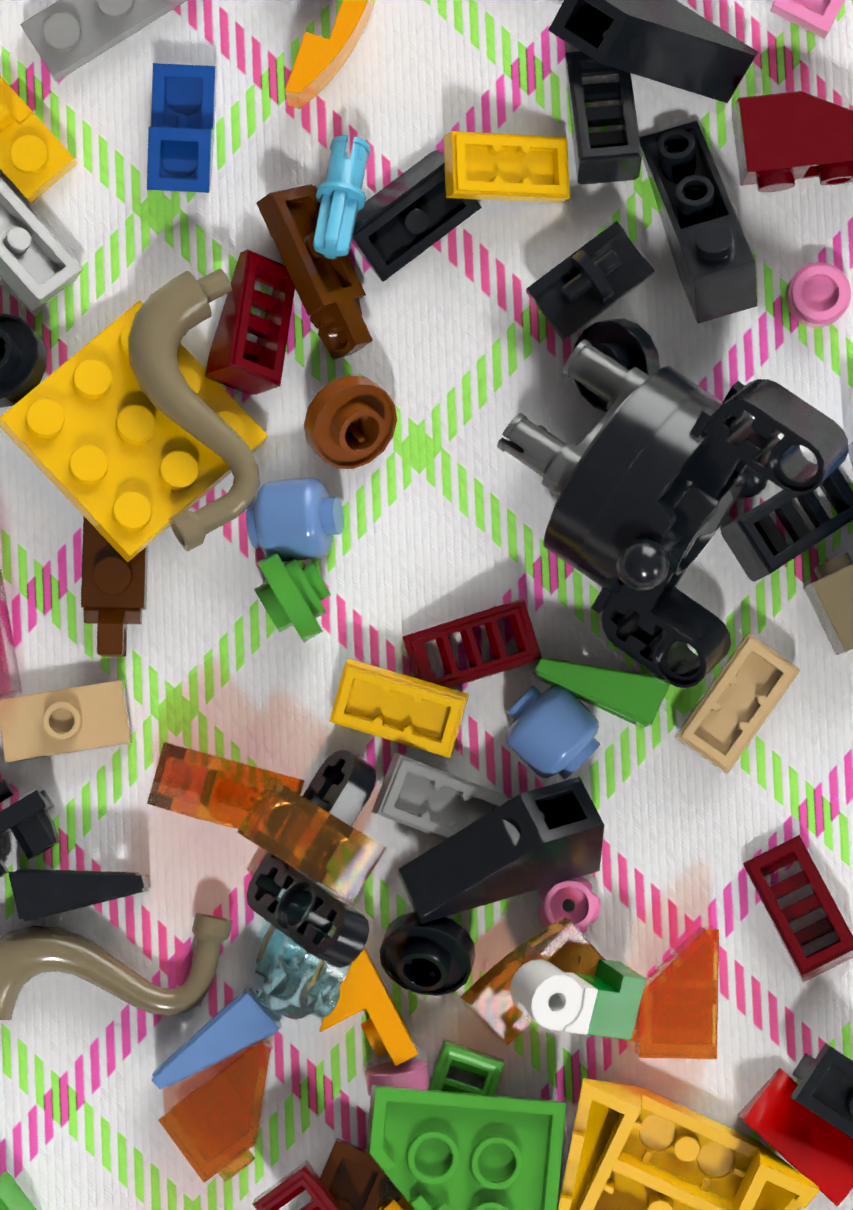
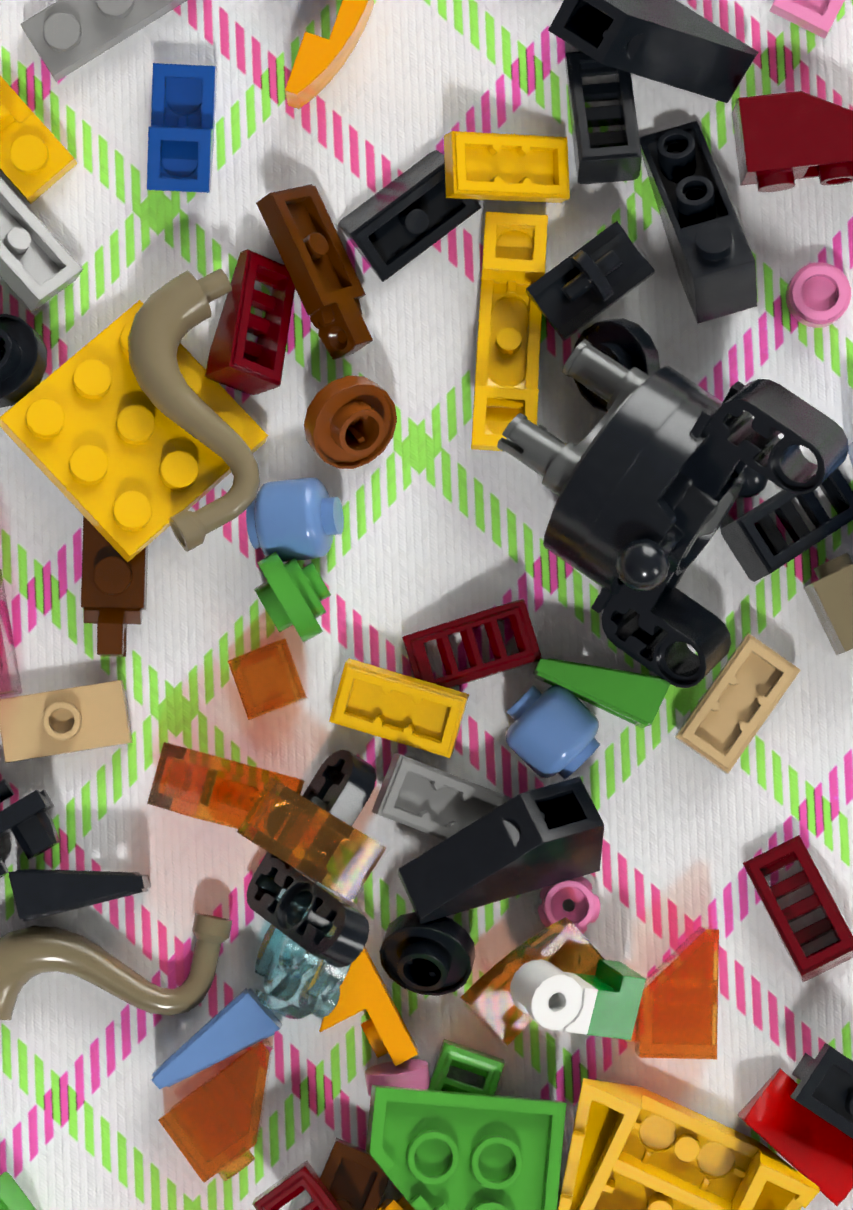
medium azure axle [312,135,371,259] -> none
none -> clear orange slope [228,638,308,720]
none -> yellow slope [471,211,548,452]

